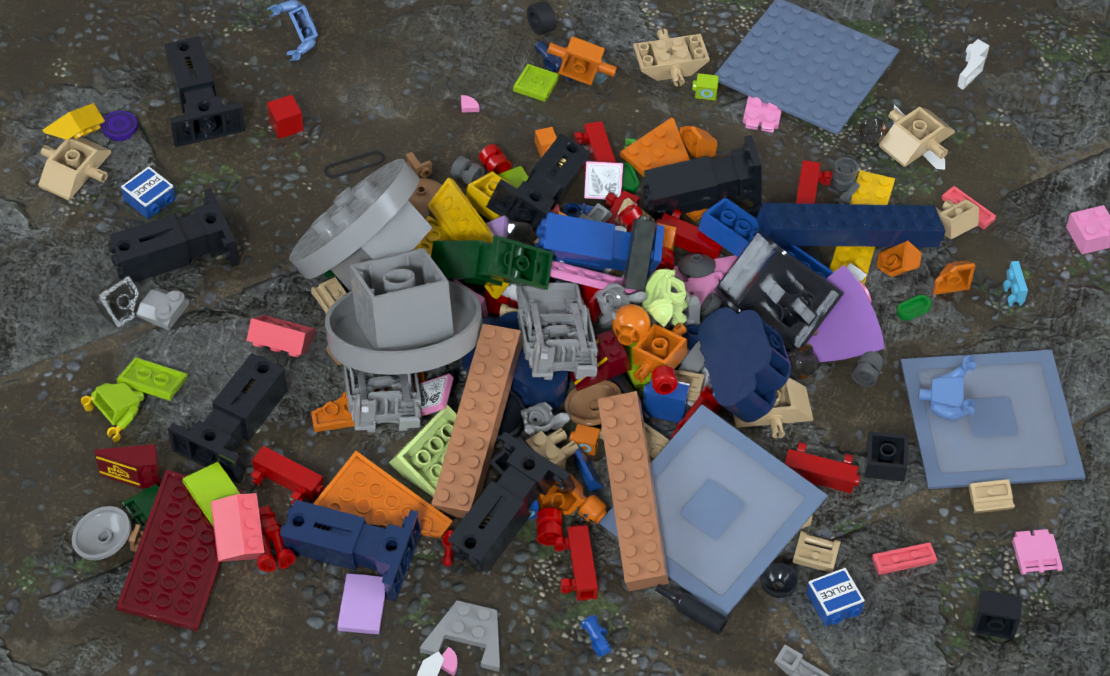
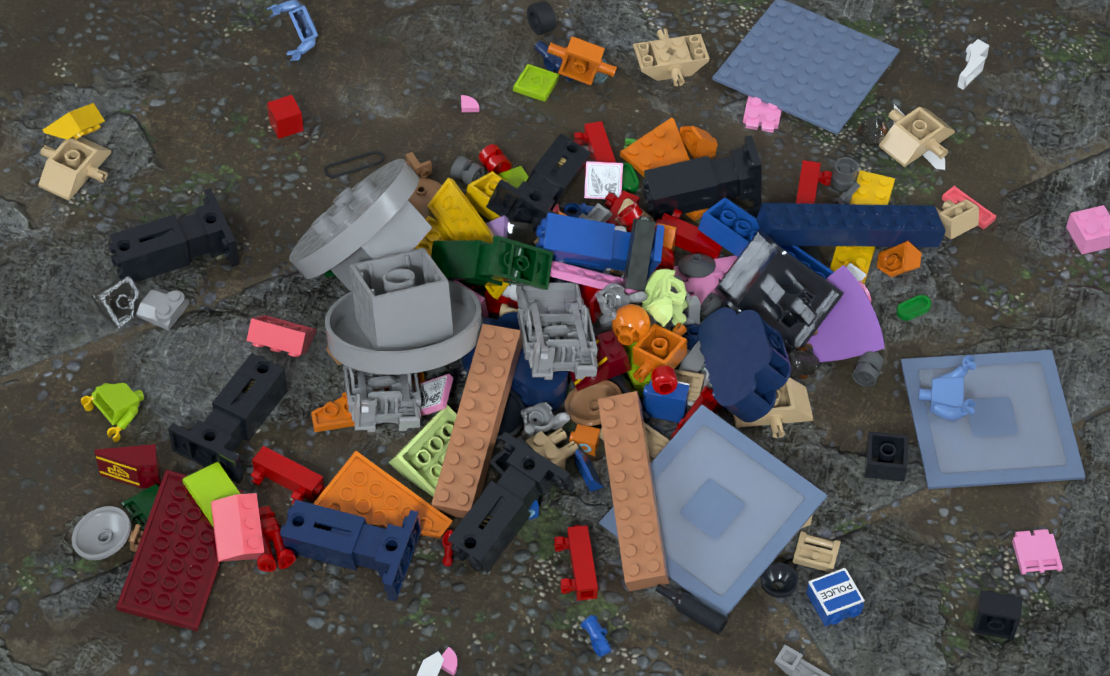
dark purple tile [101,111,138,141] -> none
lime tile [117,357,188,401] -> none
piece [121,167,176,219] -> none
black brick [164,36,245,147] -> none
tan plate [311,277,347,314] -> none
lavender tile [337,574,386,635] -> none
light grey wing [420,600,500,672] -> none
orange brick [535,127,557,158] -> none
orange slope [536,473,584,515] -> none
red wheel [536,508,563,546] -> none
orange head [578,495,608,524] -> none
lime brick [692,73,719,101] -> none
red brick [784,442,861,494] -> none
coral tile [872,542,937,575] -> none
orange slope [933,261,975,295] -> none
tan plate [969,479,1015,514] -> none
medium azure plate [1003,261,1028,307] -> none

